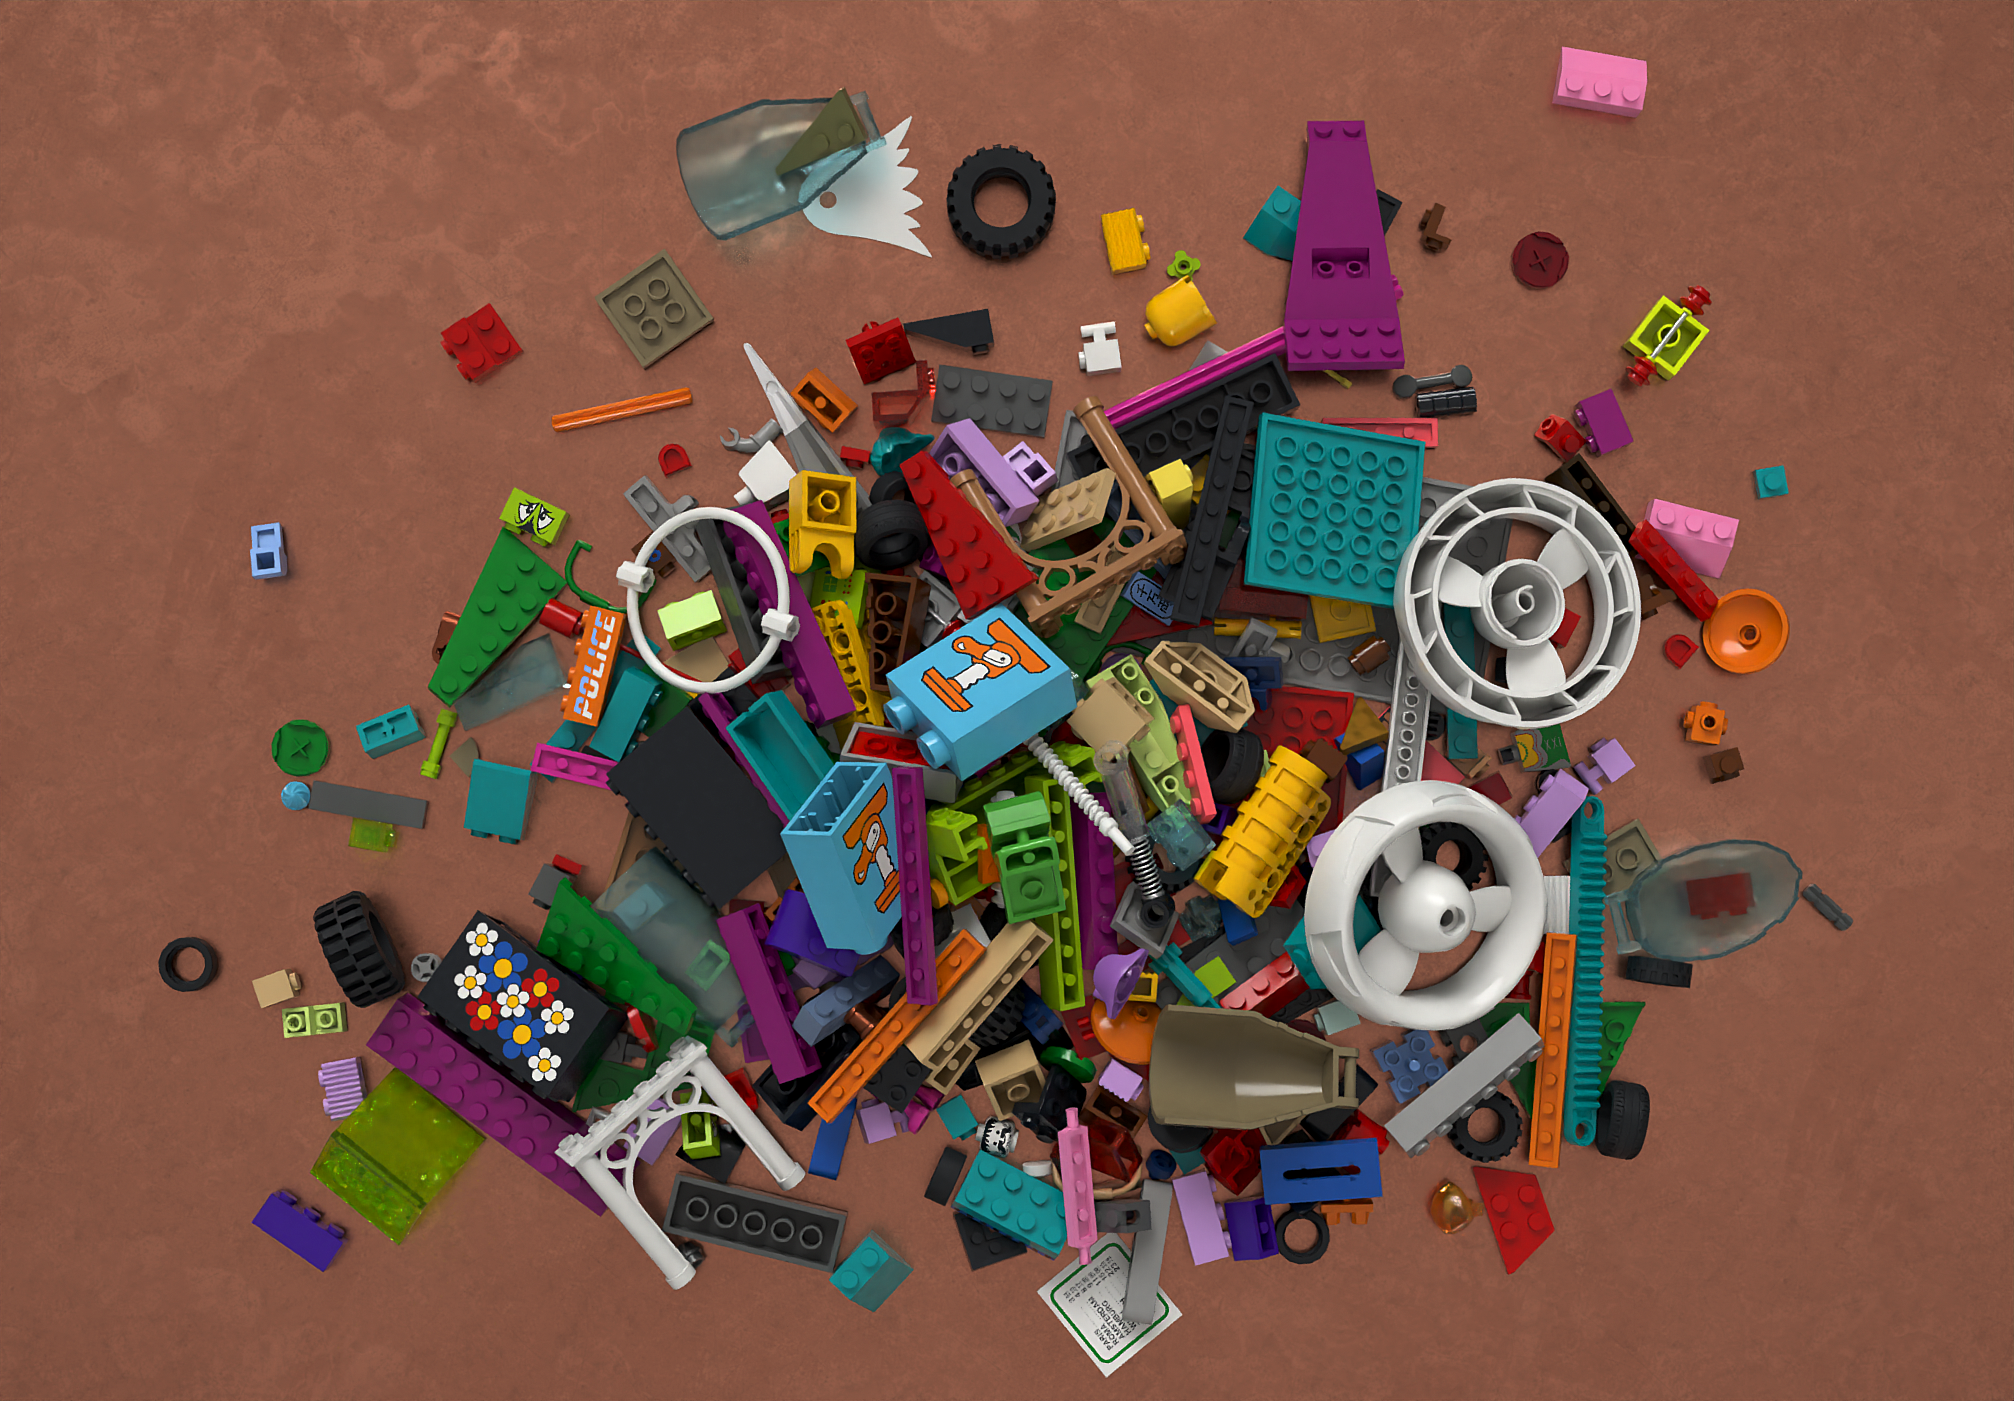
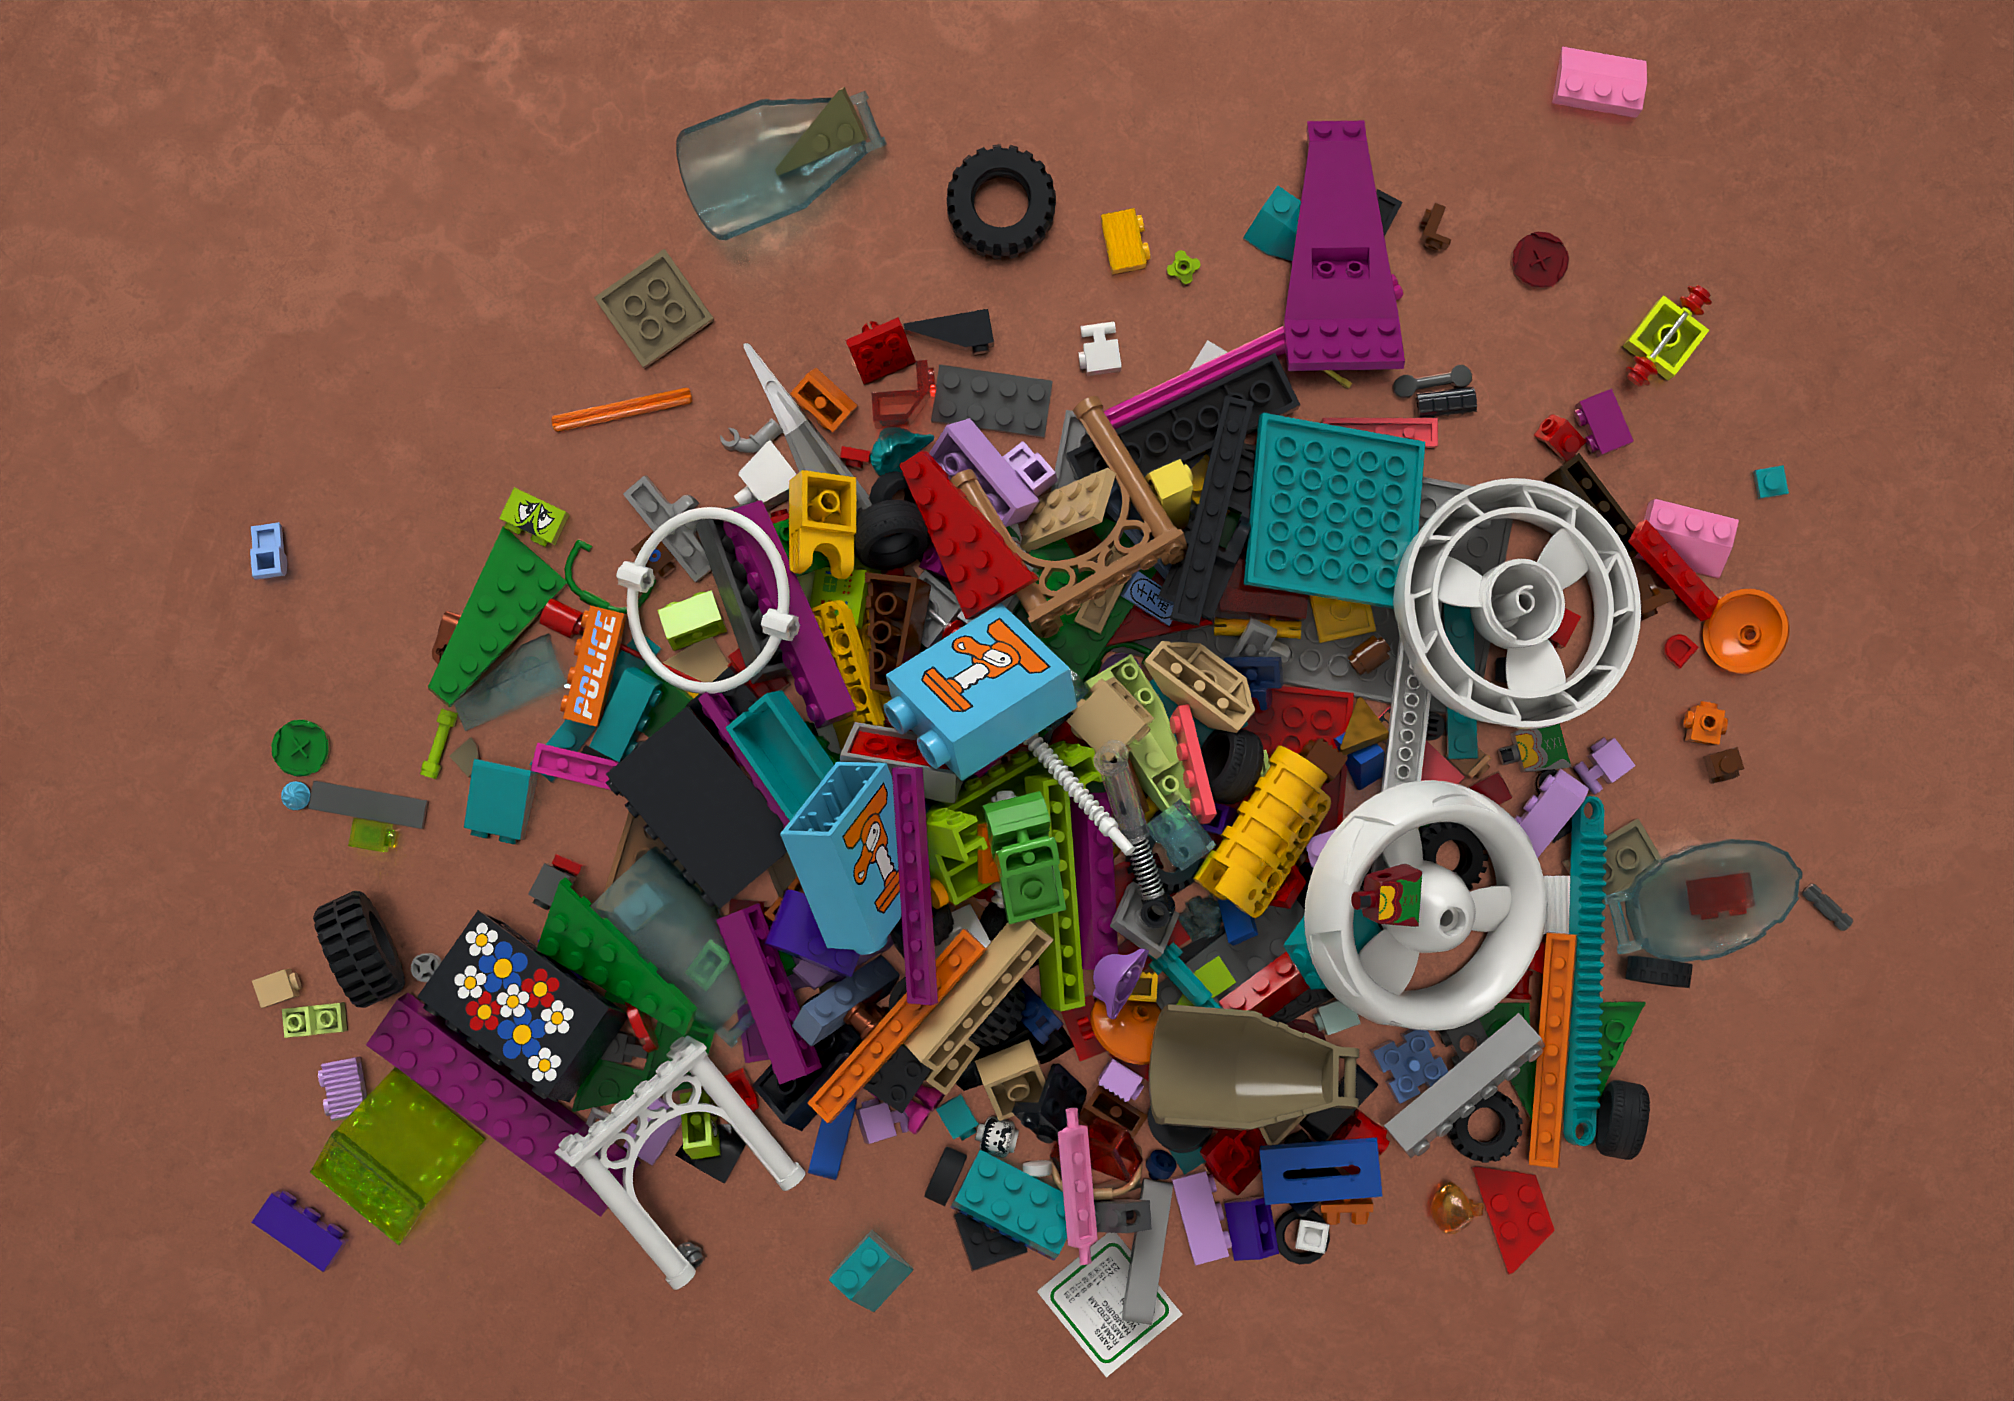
black tyre [158,937,218,992] -> none
teal hinge [356,704,426,759] -> none
red plate [440,303,523,383] -> none
red tile [658,444,692,478] -> none
dark grey brick [662,1171,848,1273] -> none
white piece [801,116,932,257] -> none
green tile [1039,1046,1097,1083] -> none
yellow cylinder [1144,274,1217,346] -> none
none -> white tile [1295,1219,1330,1254]
none -> torso [1351,864,1422,927]

